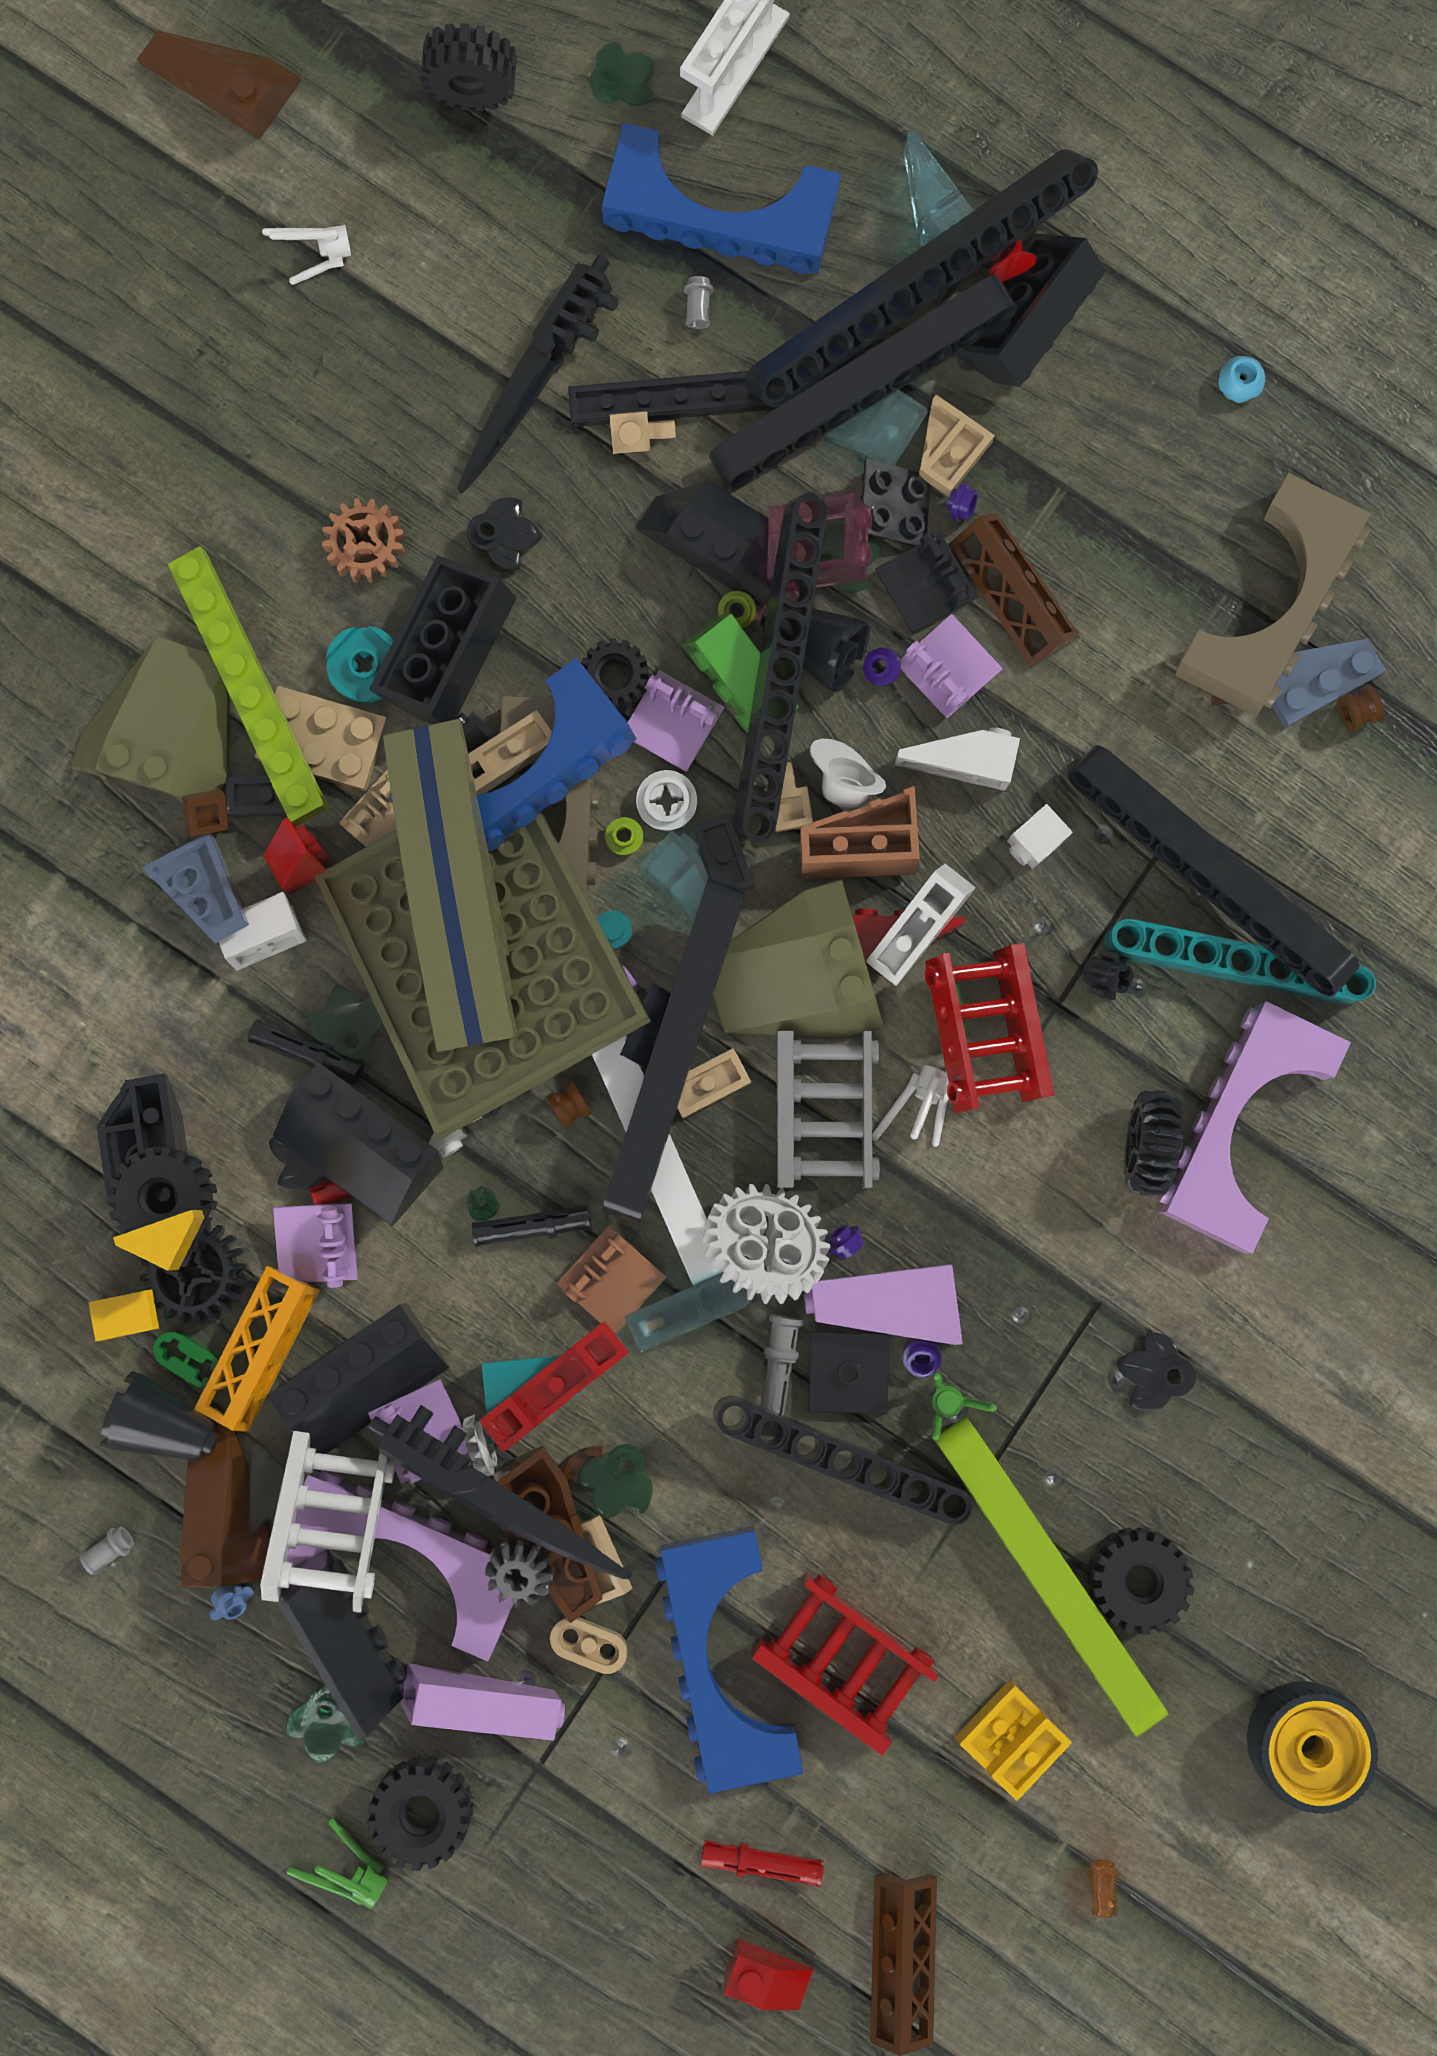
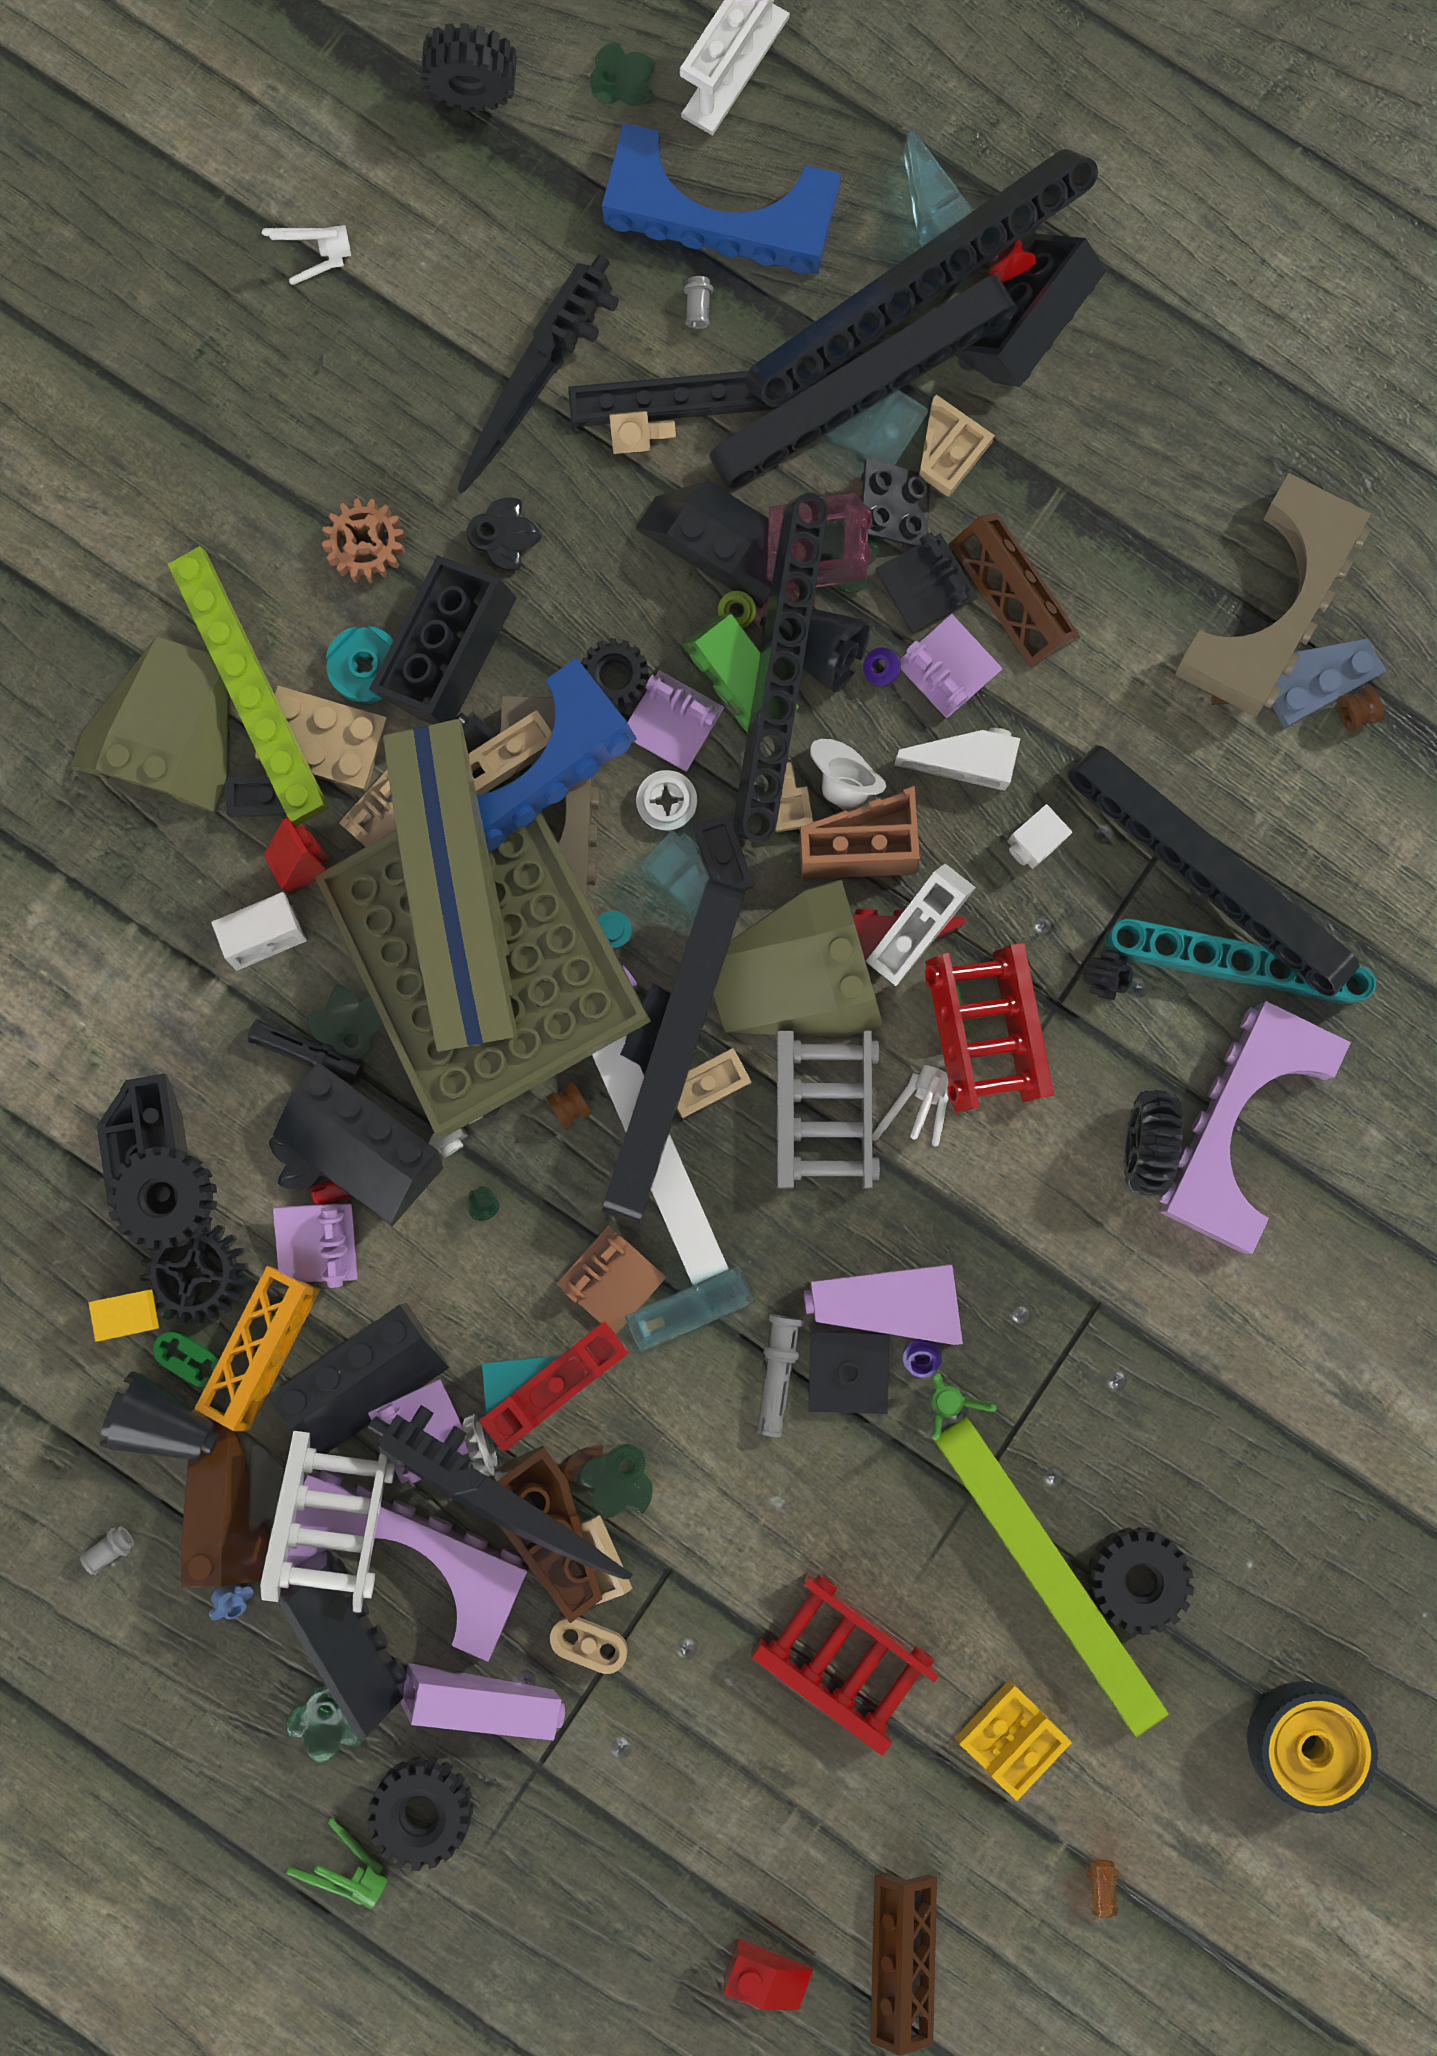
yellow slope [113,1210,204,1271] -> none
reddish brown wedge [137,30,301,139] -> none
sand blue wing [142,833,249,943] -> none
reddish brown plate [182,789,228,837] -> none
black pin [471,1205,592,1247] -> none
dark grey gear [485,1536,555,1608] -> none
lime plate [605,817,644,856] -> none
blue arch [655,1526,804,1794] -> none
red pin [700,1839,824,1888] -> none
white gear [702,1184,830,1304] -> none
black beam [713,1395,973,1525] -> none
dark purple plate [828,1225,864,1260] -> none
dark purple plate [947,483,978,522] -> none
black plate [1116,1332,1196,1411] -> none
medium azure plate [1218,356,1265,403] -> none

